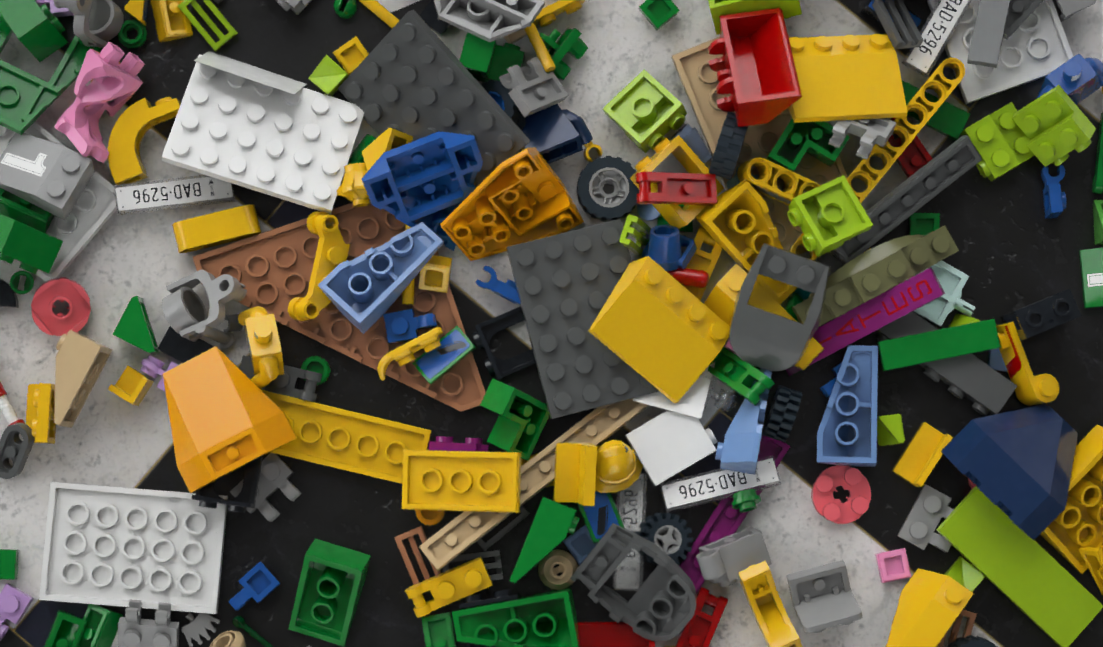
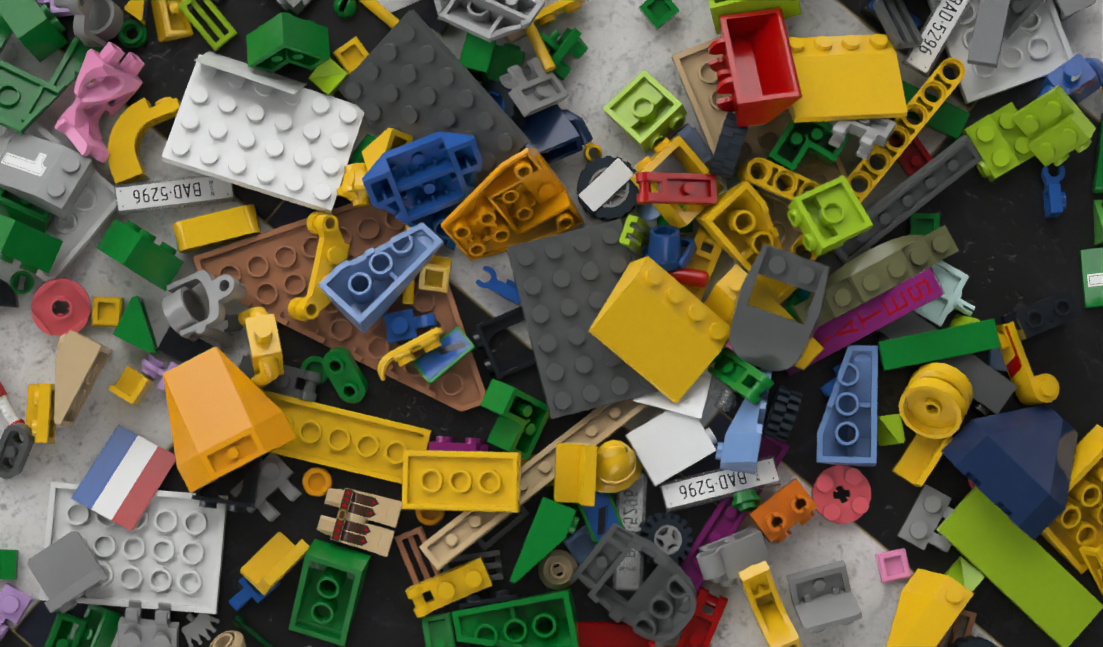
none -> light grey bracket [27,531,108,614]
none -> sticker [71,425,176,531]
none -> yellow tile [92,296,124,327]
none -> green brick [96,219,184,291]
none -> yellow panel [240,532,310,596]
none -> green brick [246,12,330,74]
none -> light orange tile [302,467,333,497]
none -> tan hips [317,488,402,557]
none -> green plate [323,347,368,403]
none -> white sticker [579,158,634,211]
none -> orange brick [747,478,818,543]
none -> yellow wheel [898,362,974,439]

